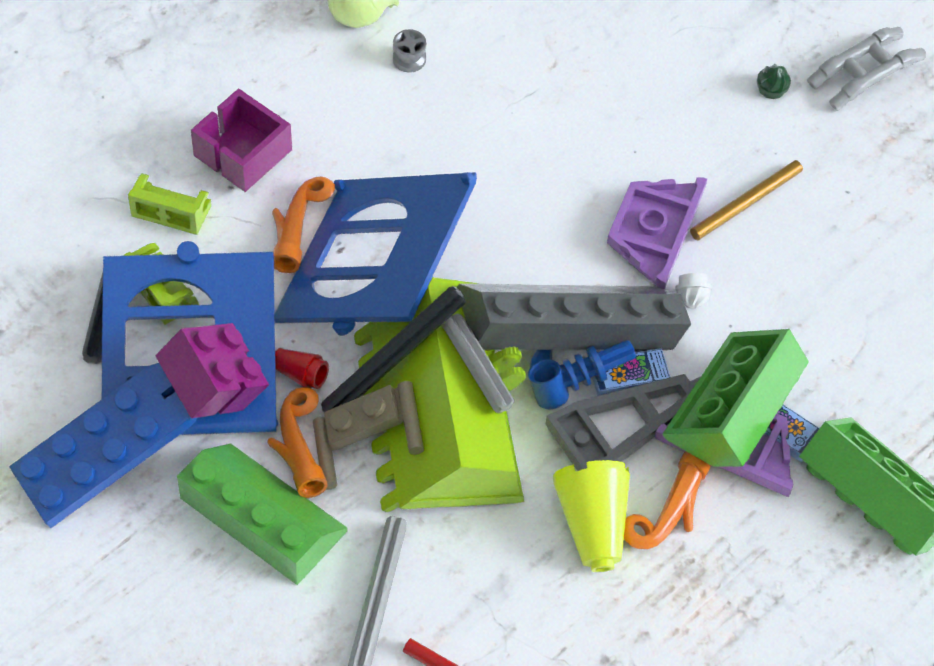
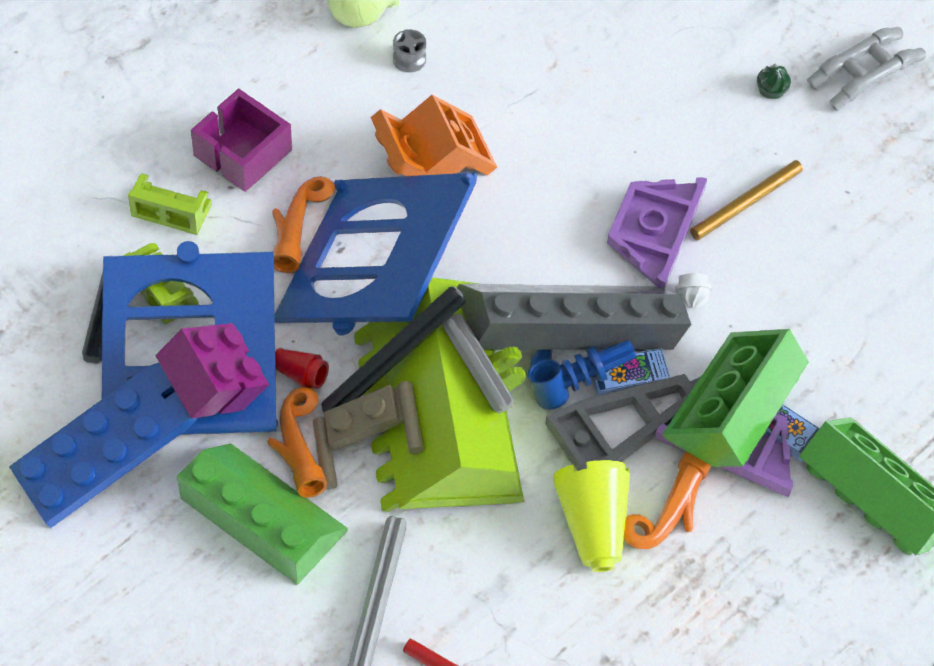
none -> orange bracket [370,94,498,176]

